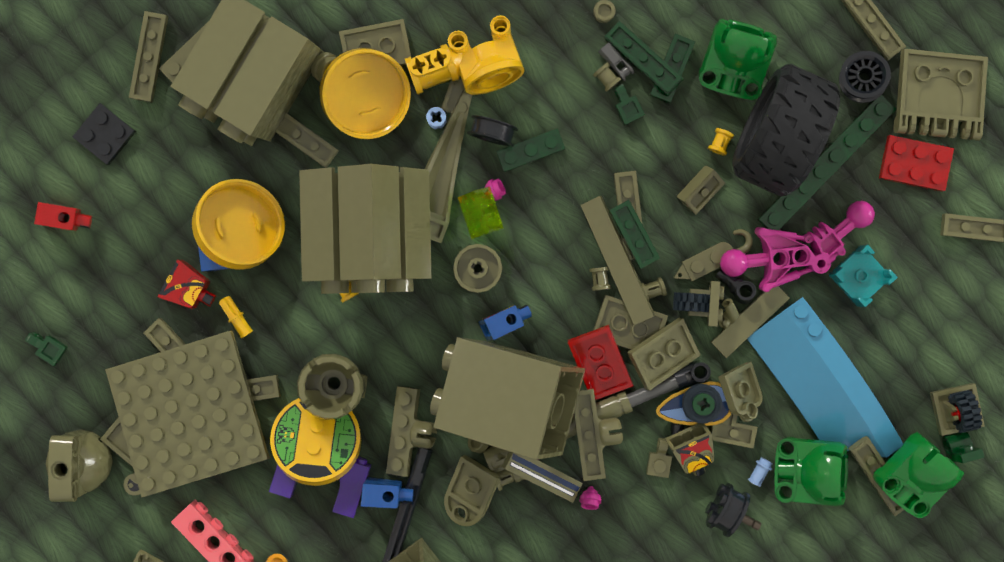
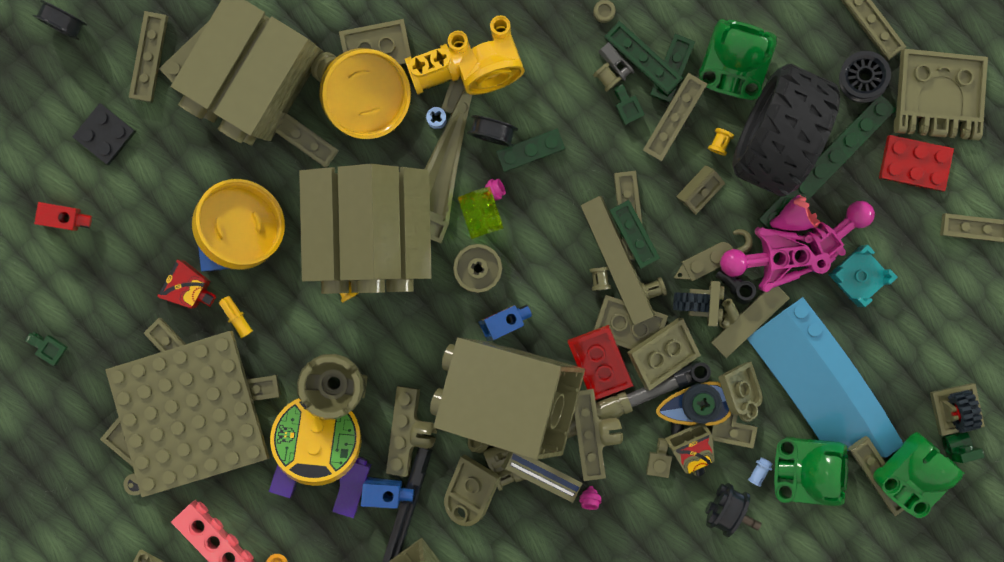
olive piece [46,430,113,502] -> none
none -> black wheel [32,0,87,41]
none -> olive plate [643,73,708,161]
none -> dark pink hat [770,195,820,231]

